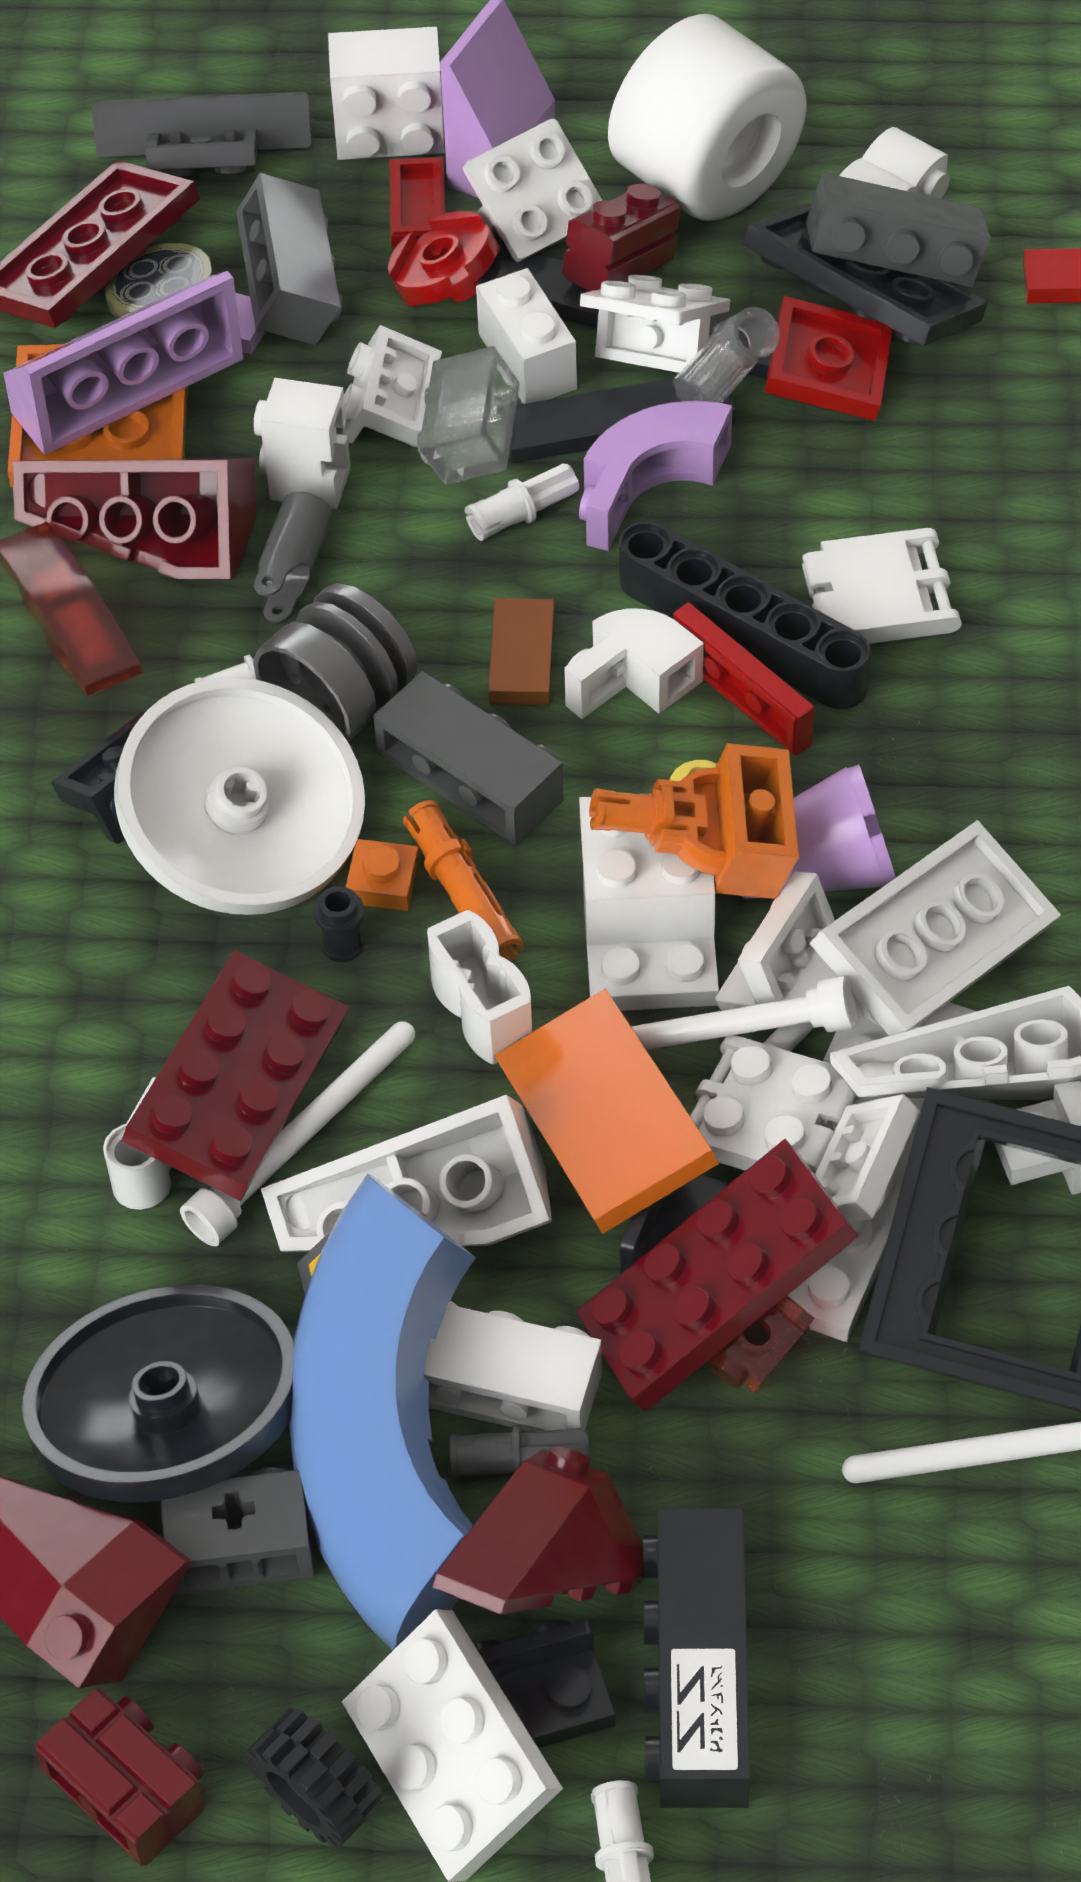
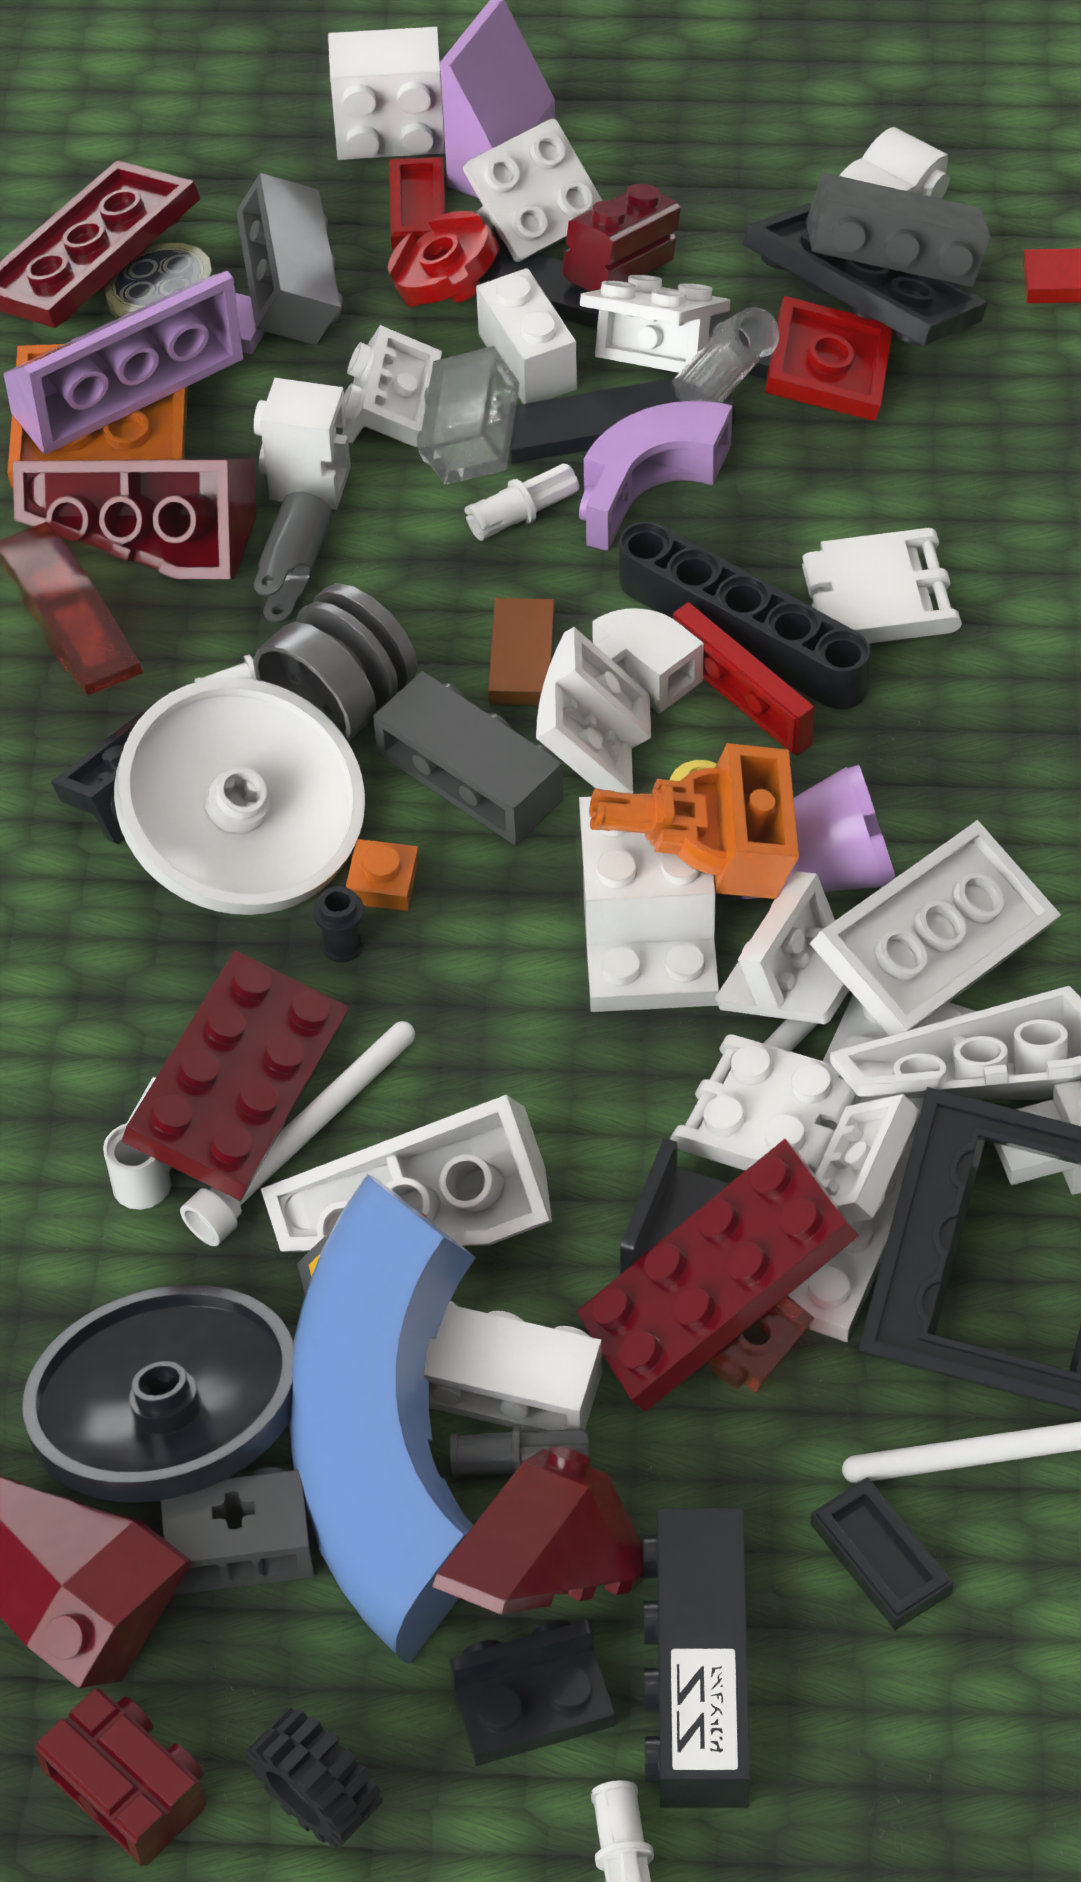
dark grey bracket [92,92,311,176] -> none
white plate [342,1609,563,1882] -> none
orange pin [403,800,524,962] -> none
white brick [427,910,532,1064] -> none
orange tile [494,988,719,1234] -> none
white piece [608,14,807,221] -> none
white piece [631,976,857,1050] -> none
none -> white slope [536,627,651,794]
none -> black tile [810,1477,954,1631]

